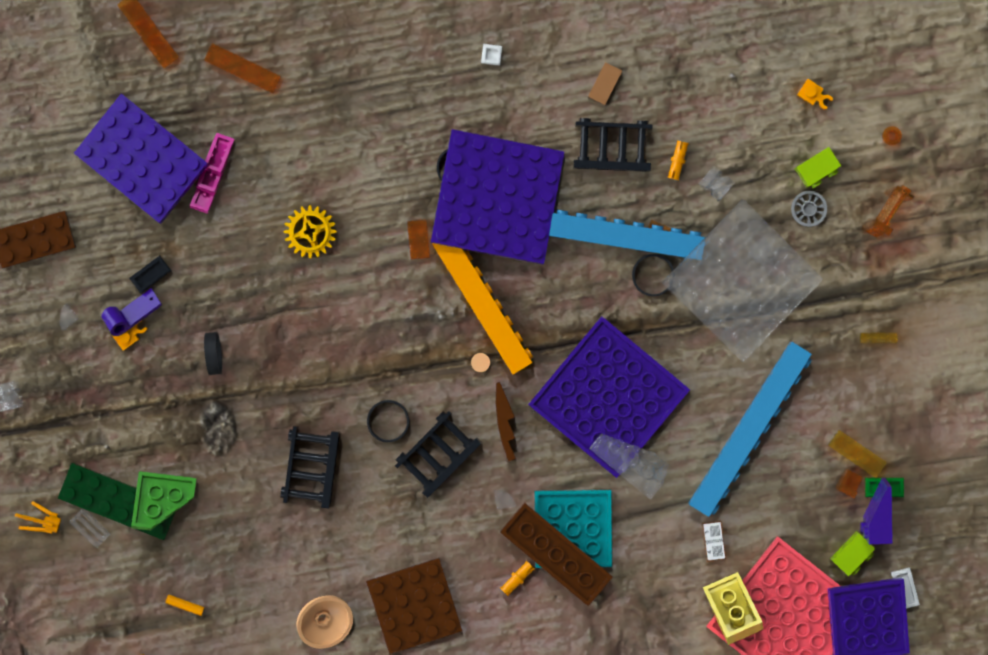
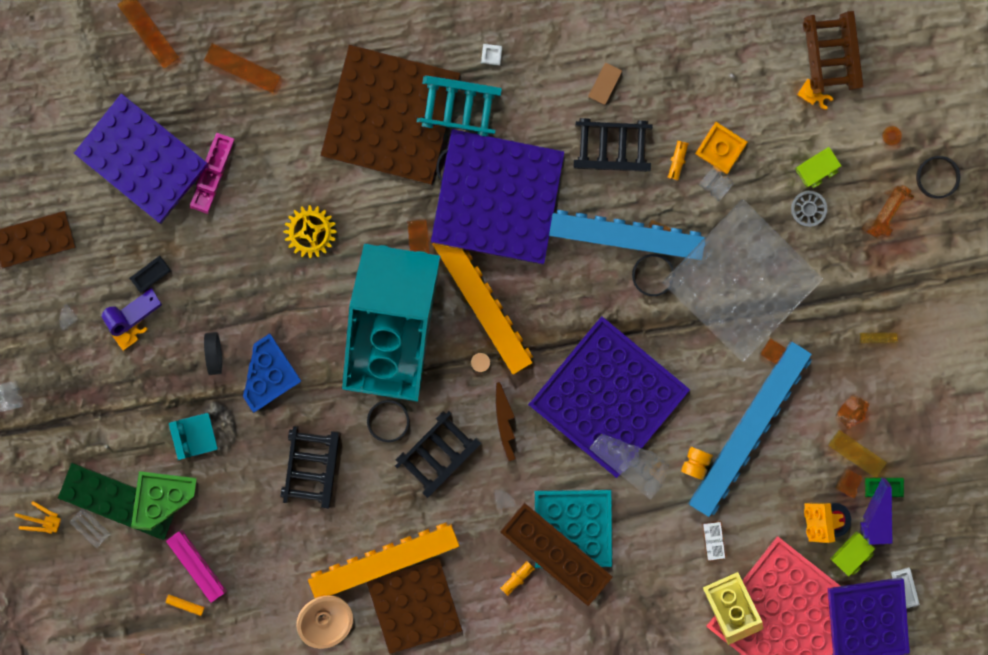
none -> dark pink fence [166,529,227,603]
none -> teal bracket [168,413,218,460]
none -> blue plate [243,333,302,413]
none -> light orange brick [308,522,460,598]
none -> reddish brown plate [320,45,460,185]
none -> teal brick [342,244,440,401]
none -> teal fence [417,76,502,136]
none -> light orange wheel [681,446,714,480]
none -> light orange tile [695,122,748,175]
none -> clear orange tile [760,338,787,364]
none -> reddish brown fence [803,11,864,94]
none -> light orange plate [804,502,851,543]
none -> clear orange hair [836,394,869,429]
none -> black tyre [916,156,961,199]

